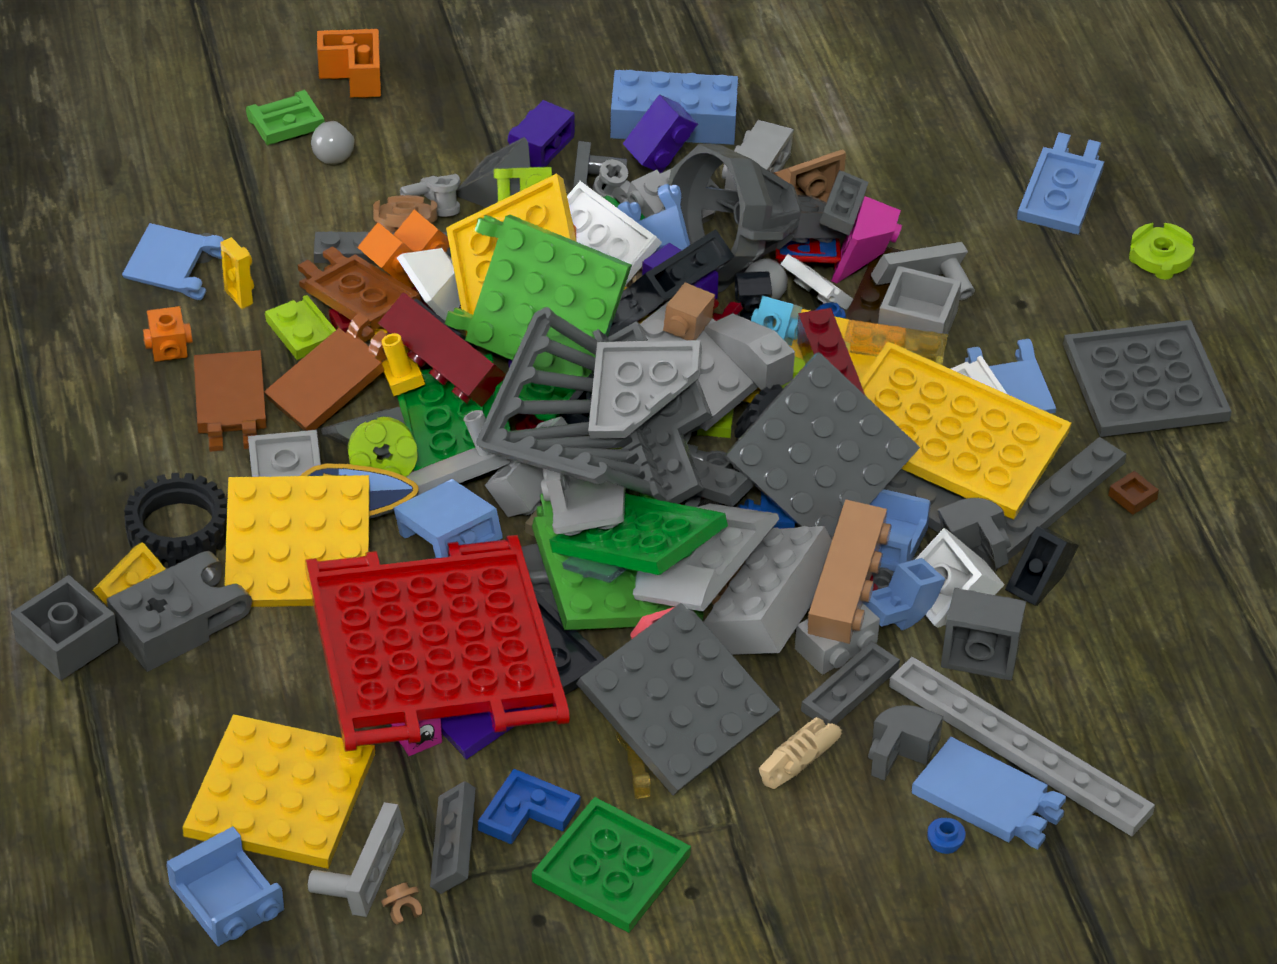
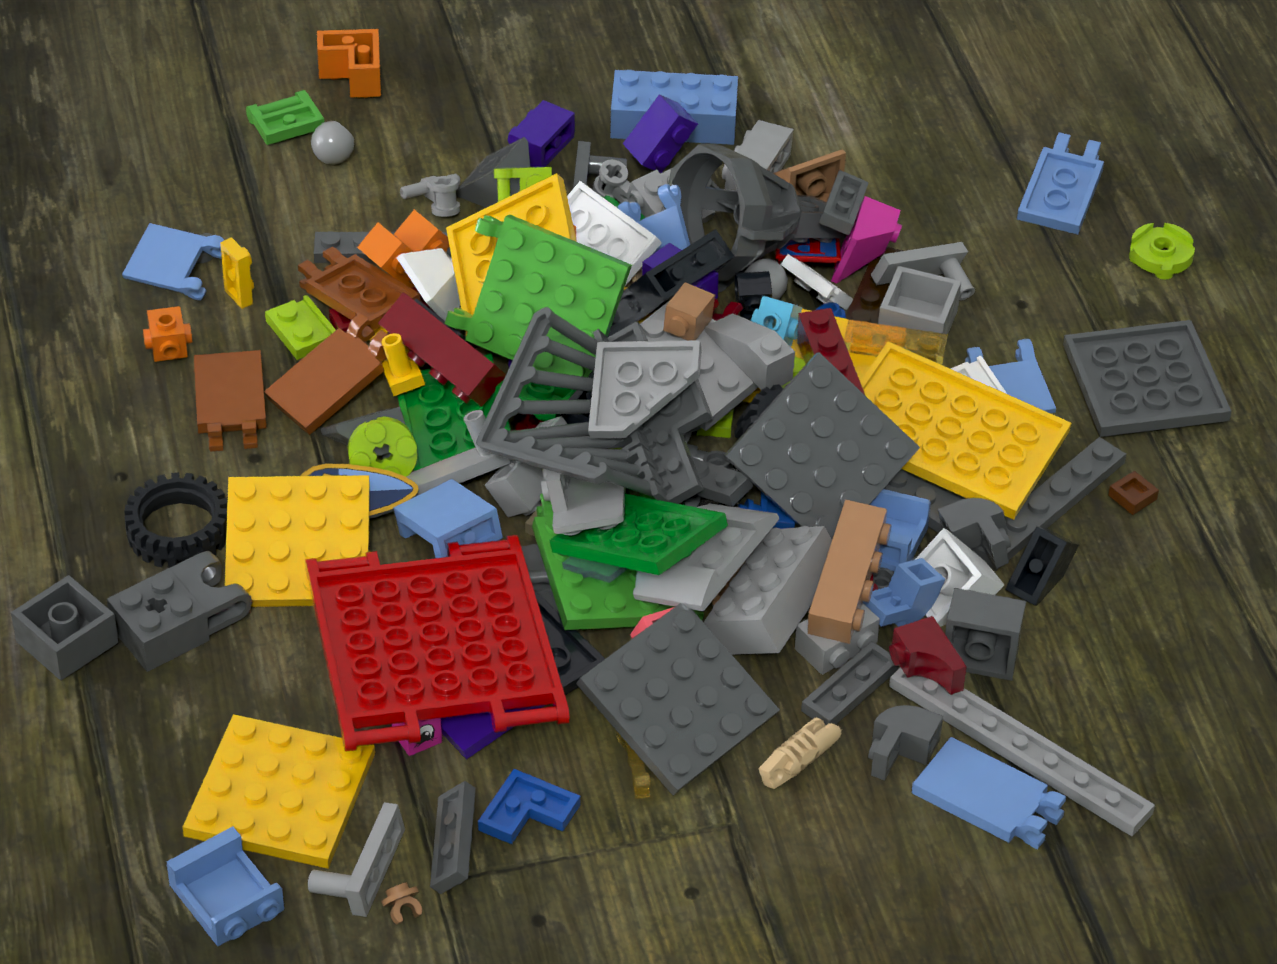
yellow plate [93,542,166,607] -> none
light grey plate [248,430,321,477] -> none
medium nougat plate [373,195,438,232] -> none
green plate [532,797,691,933] -> none
blue plate [927,818,966,854] -> none
none -> dark red arch [889,616,967,695]

